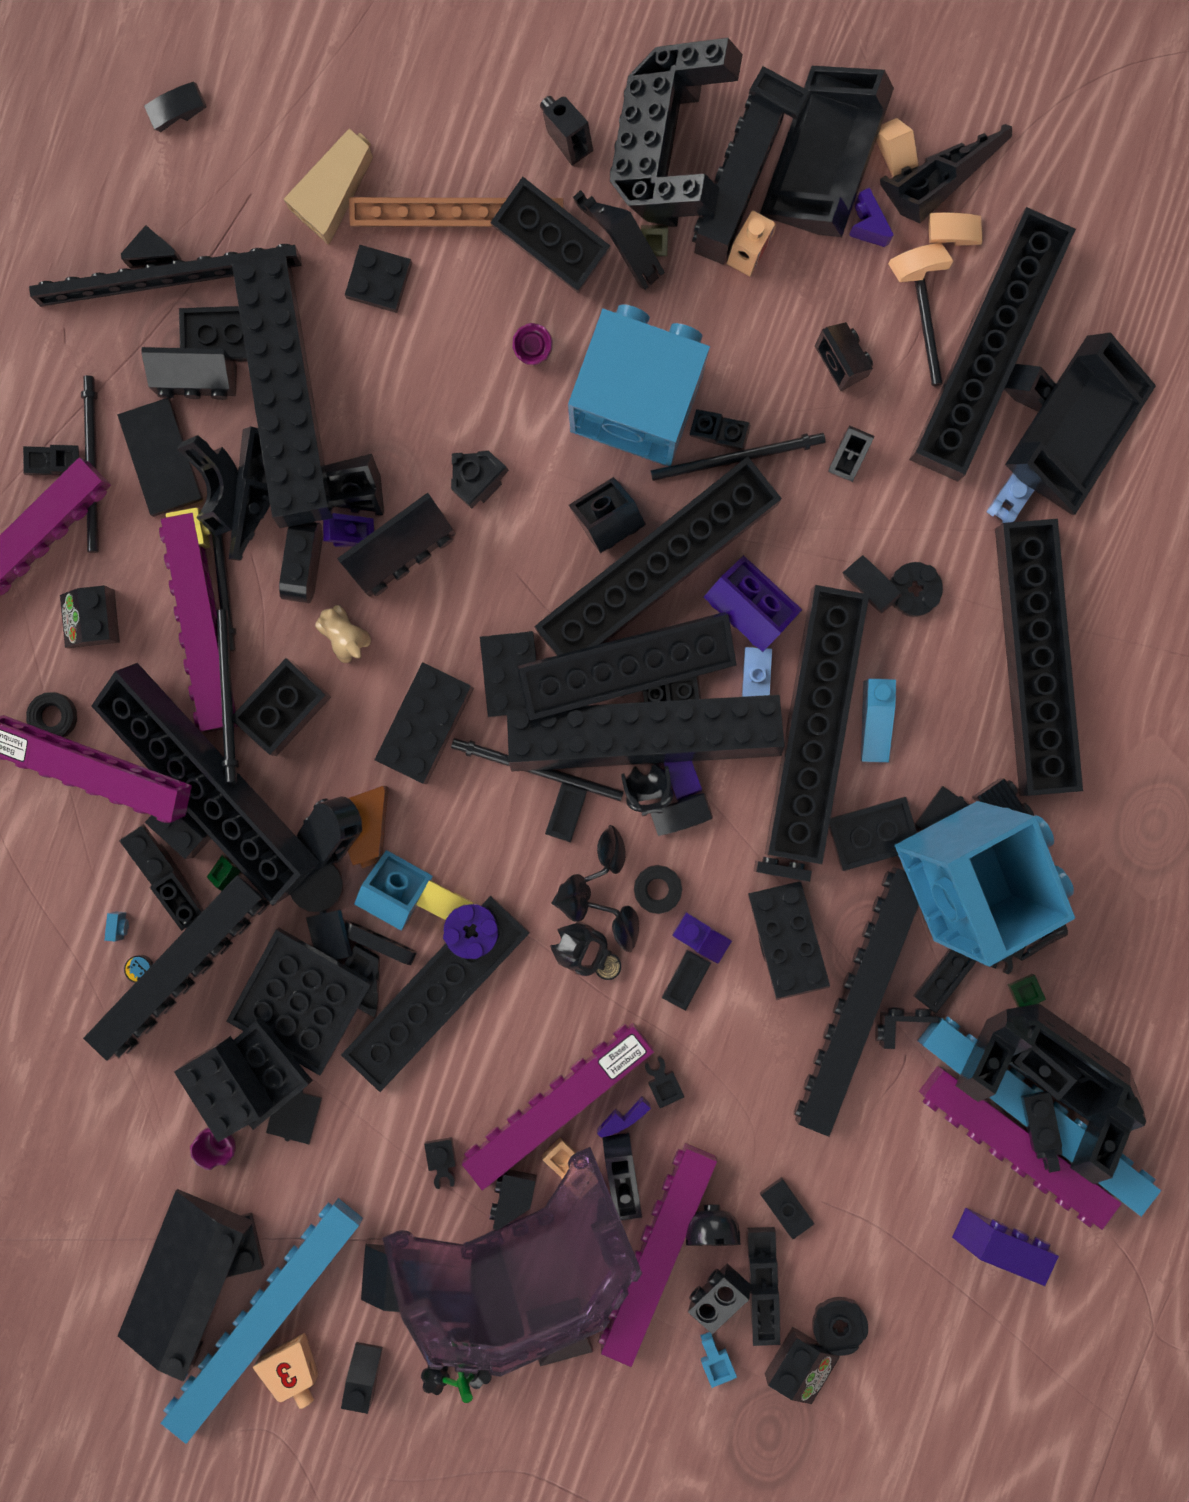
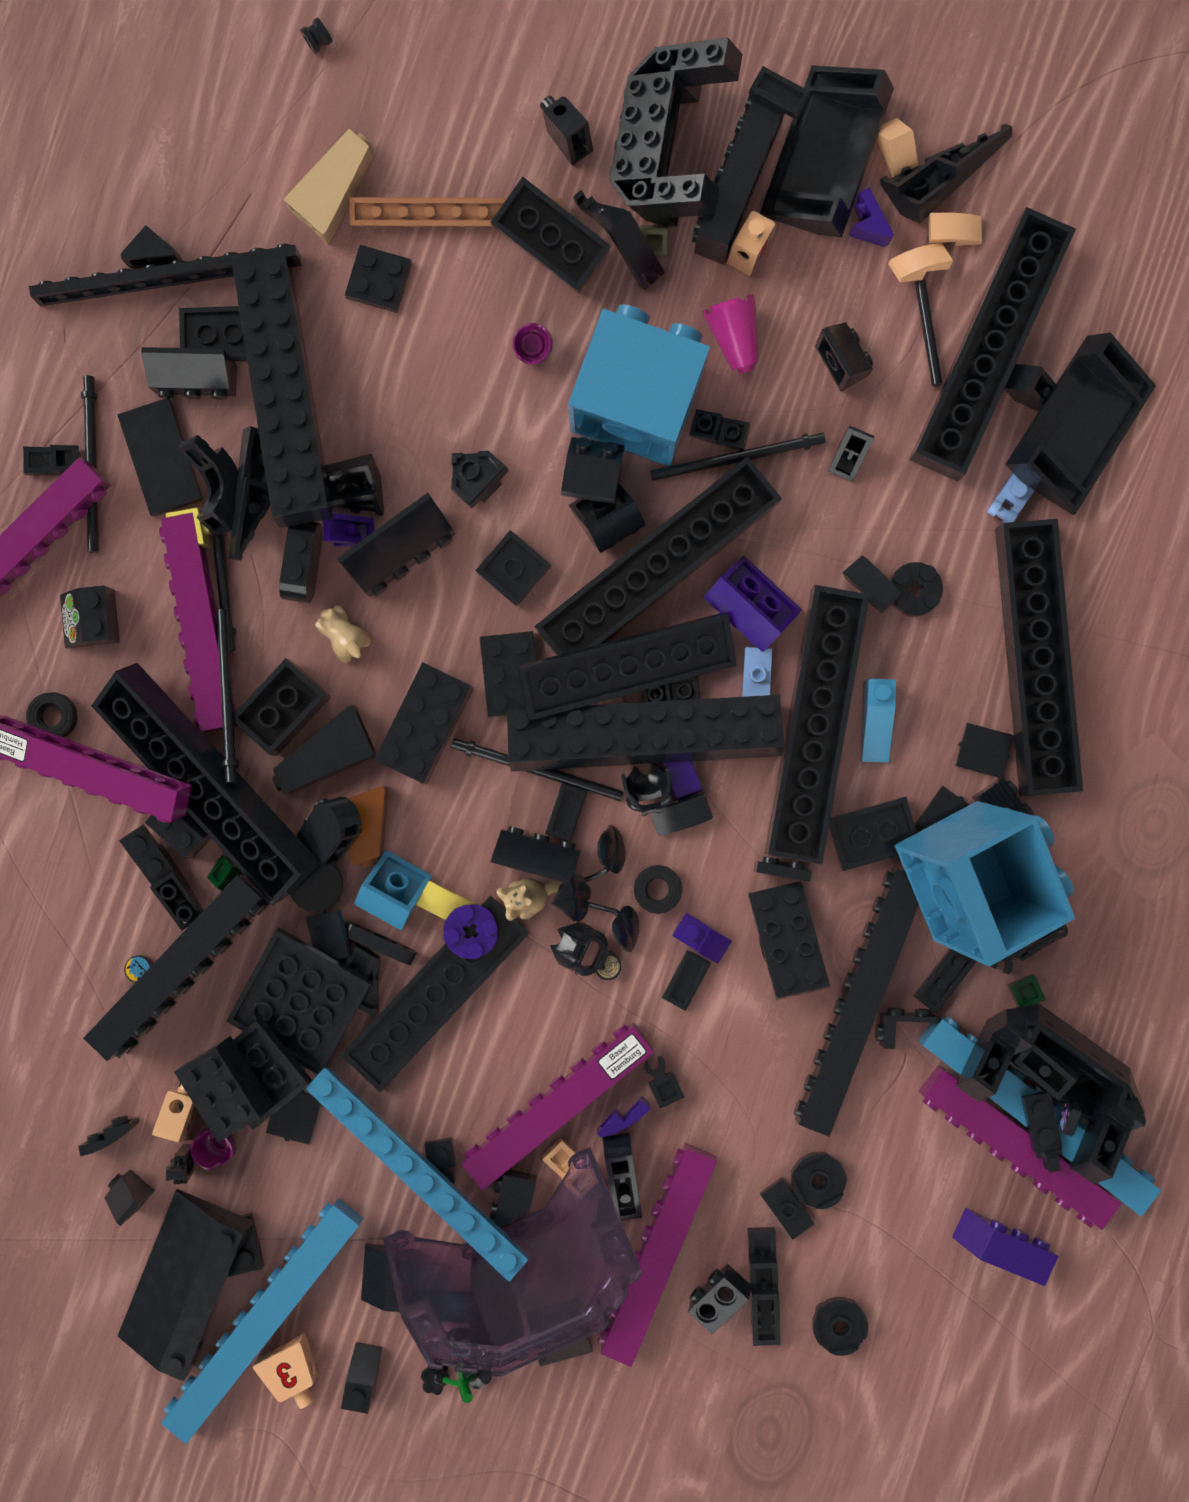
dark azure plate [104,911,129,942] -> none
black slope [144,82,207,132] -> none
black cylinder [686,1205,741,1246] -> none
dark azure plate [700,1332,737,1388] -> none
black slope [765,1327,840,1404] -> none
none -> black slope [78,1115,139,1157]
none -> black slope [104,1170,155,1226]
none -> light nougat torso [152,1083,198,1142]
none -> black hinge [166,1144,194,1185]
none -> black slope [272,705,377,794]
none -> black wheel [300,17,333,54]
none -> dark azure brick [306,1068,530,1282]
none -> black plate [475,530,551,607]
none -> black slope [491,826,580,882]
none -> tan animal [497,878,564,921]
none -> black slope [561,437,625,504]
none -> dark pink cone [702,294,758,374]
none -> black plate [791,1152,847,1209]
none -> black piece [955,723,1013,778]
none -> black tile [1058,1098,1082,1137]

